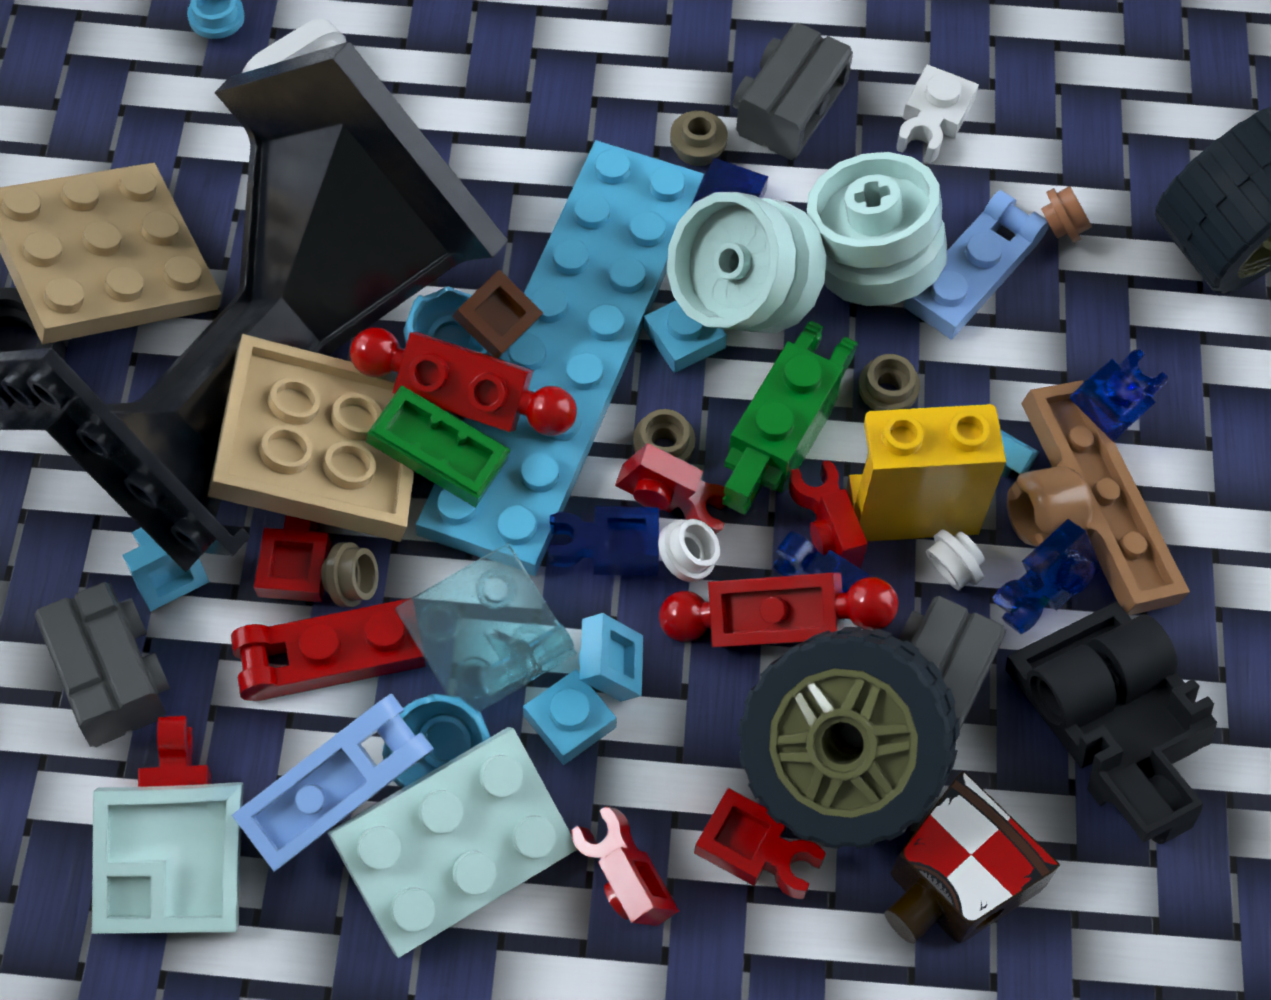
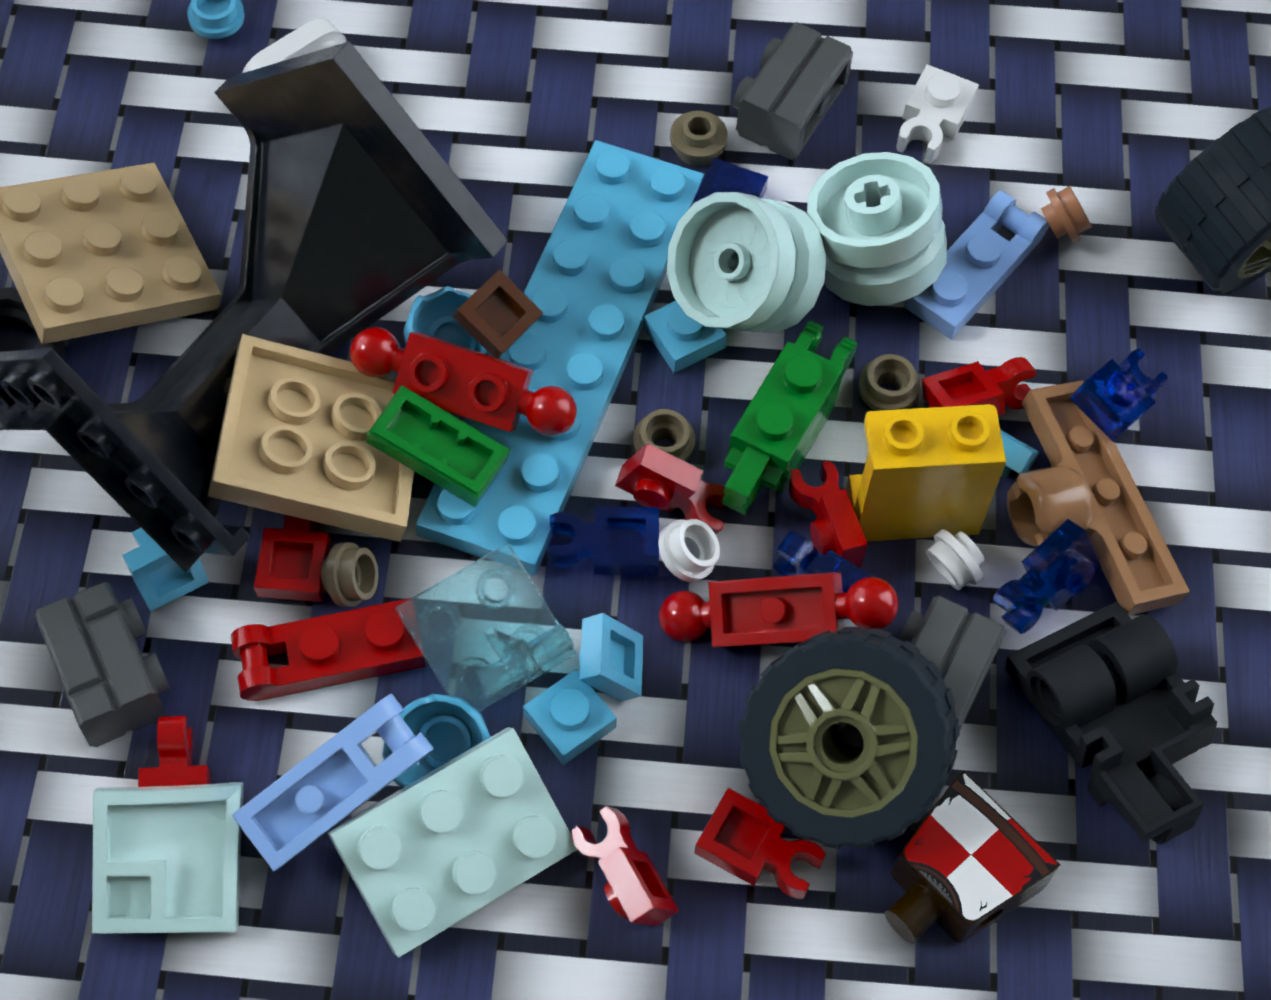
none -> red plate [922,357,1036,415]

